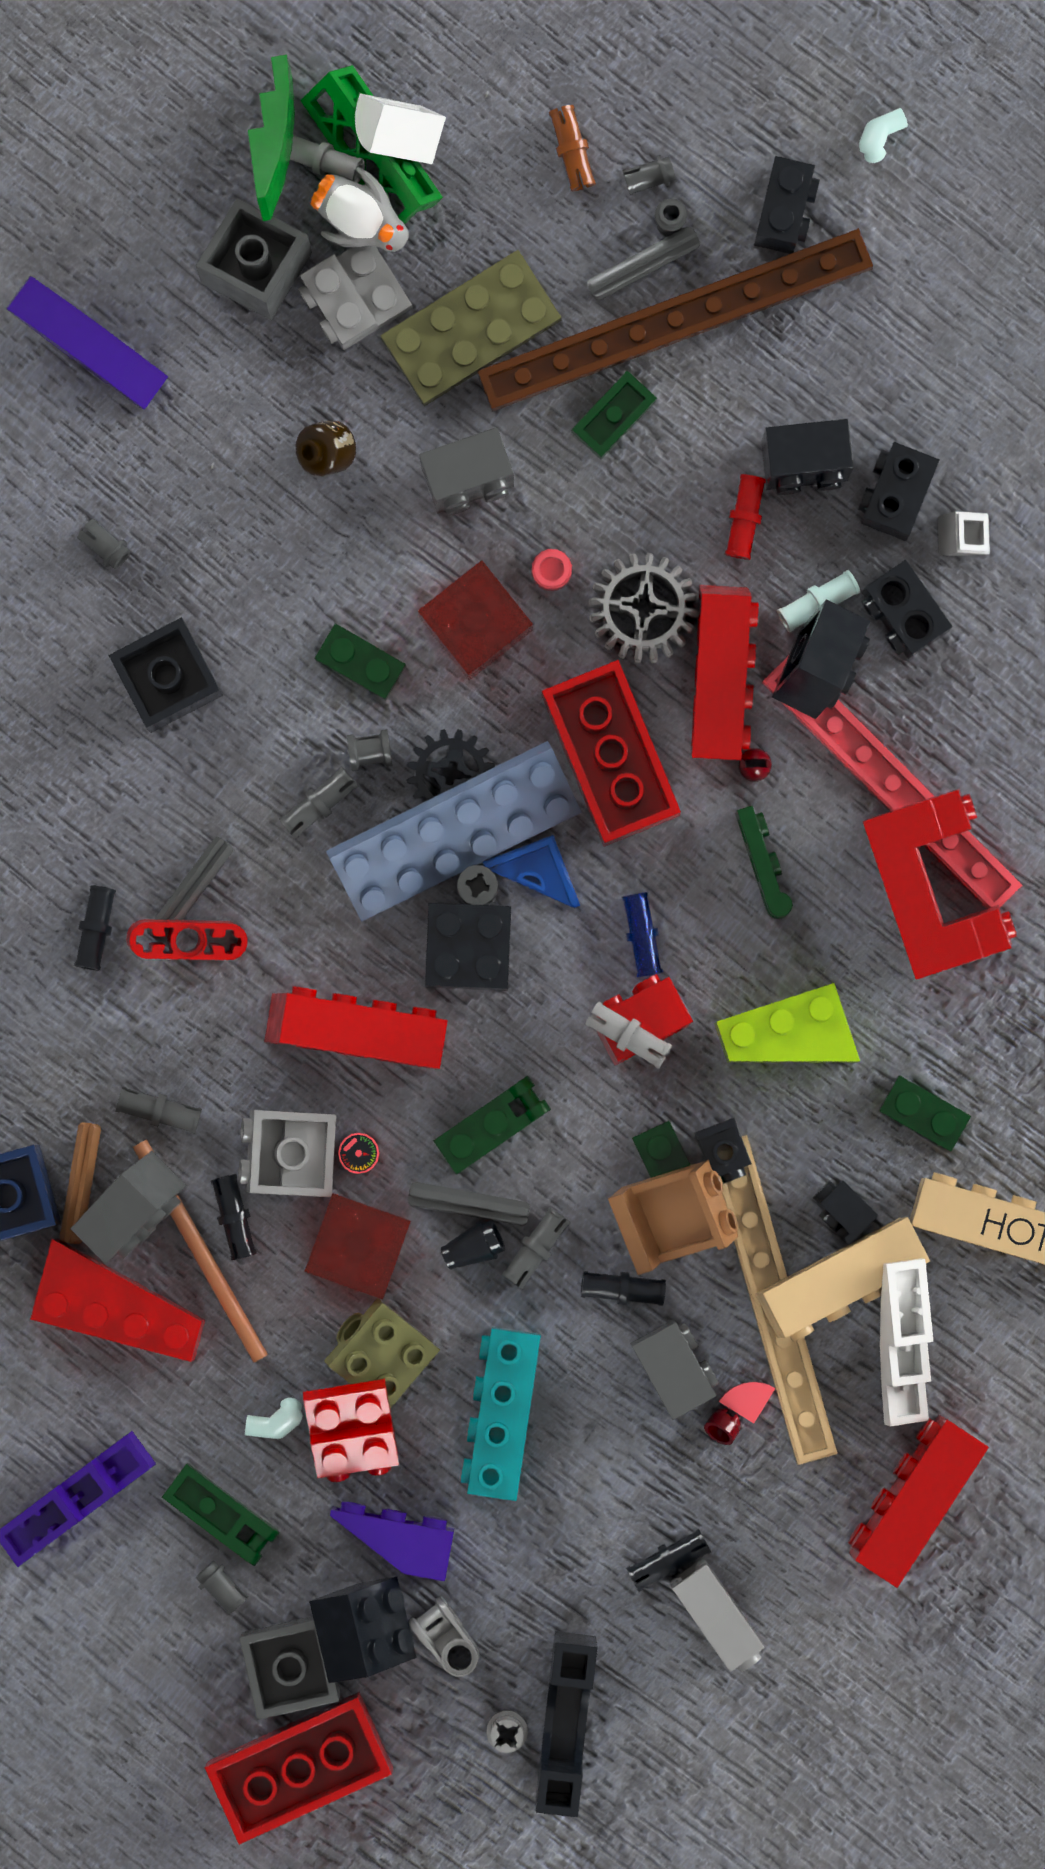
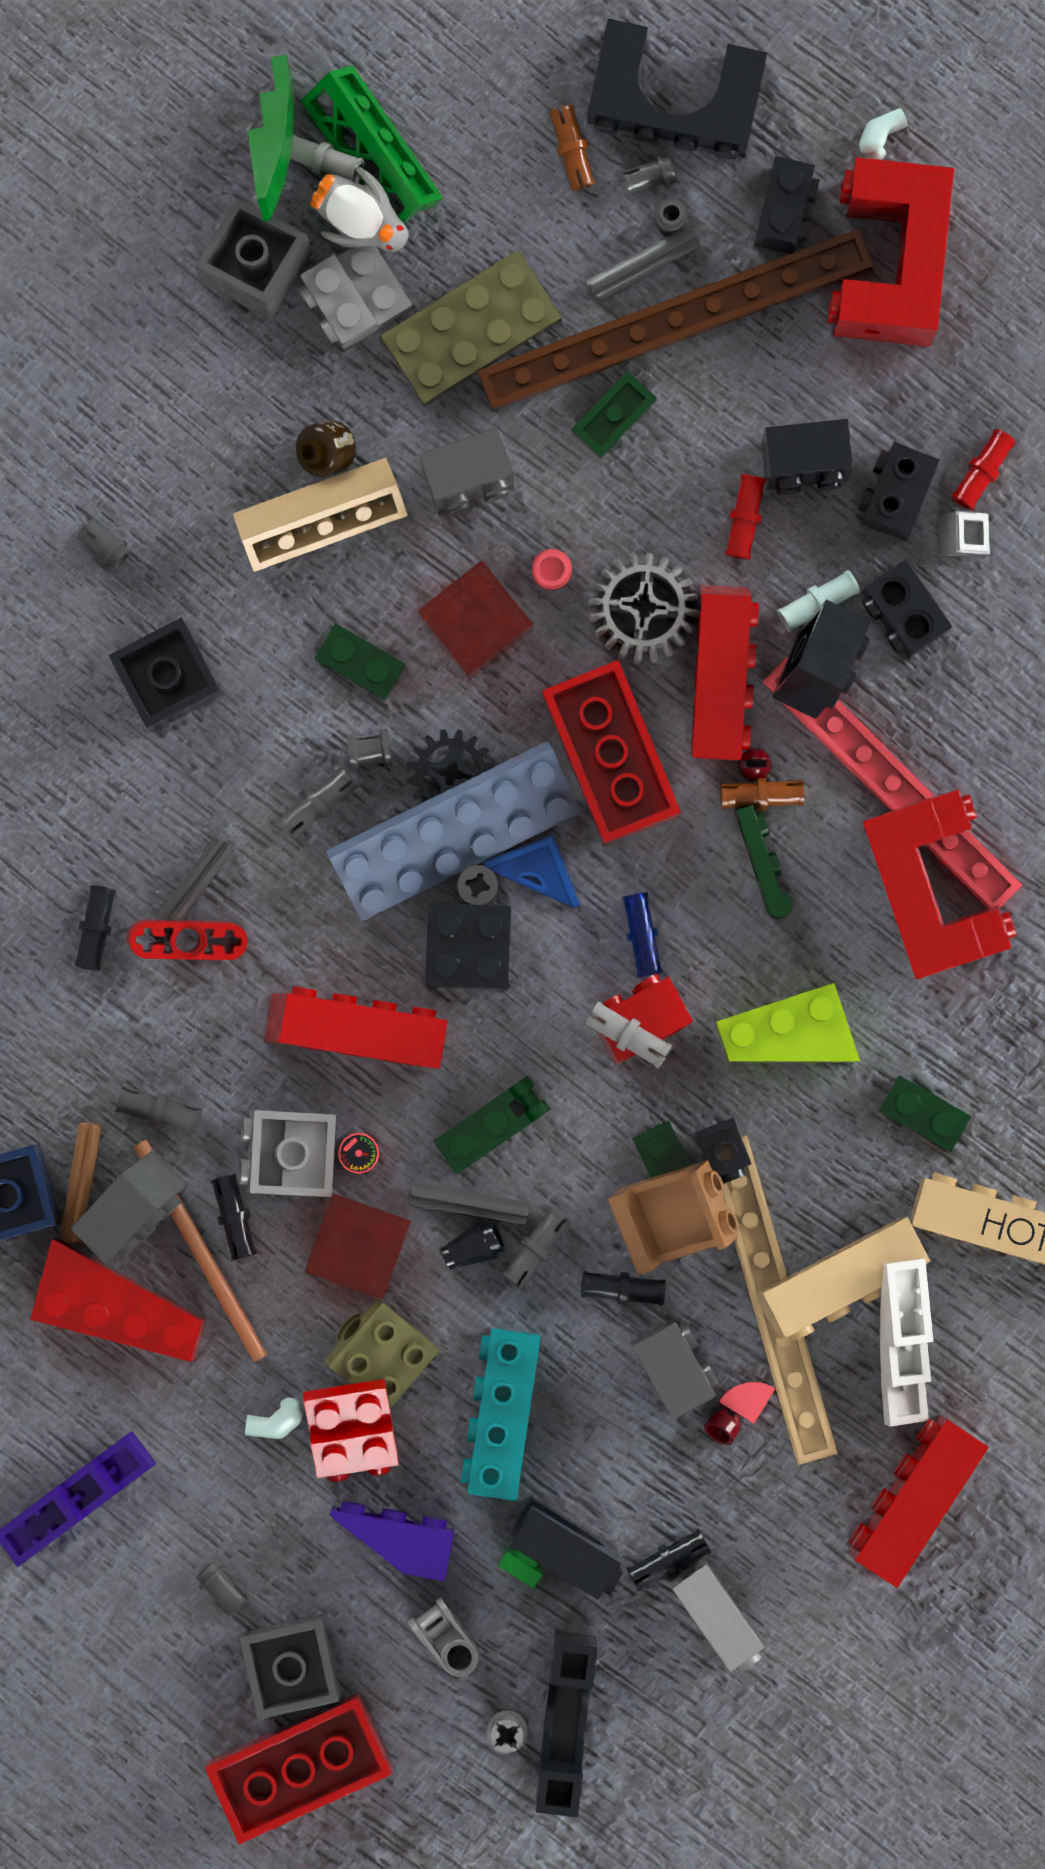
dark purple slope [6,276,168,409] -> none
dark green plate [161,1463,280,1566] -> none
black brick [309,1576,417,1683] -> none
white brick [355,94,446,164] -> none
black brick [813,1180,879,1245] -> none
none -> tan brick [233,458,408,572]
none -> green plate [498,1545,543,1589]
none -> black arch [510,1496,623,1600]
none -> black arch [587,19,768,159]
none -> dark orange pin [720,778,804,811]
none -> red piece [827,157,955,347]
none -> red pin [951,429,1016,511]

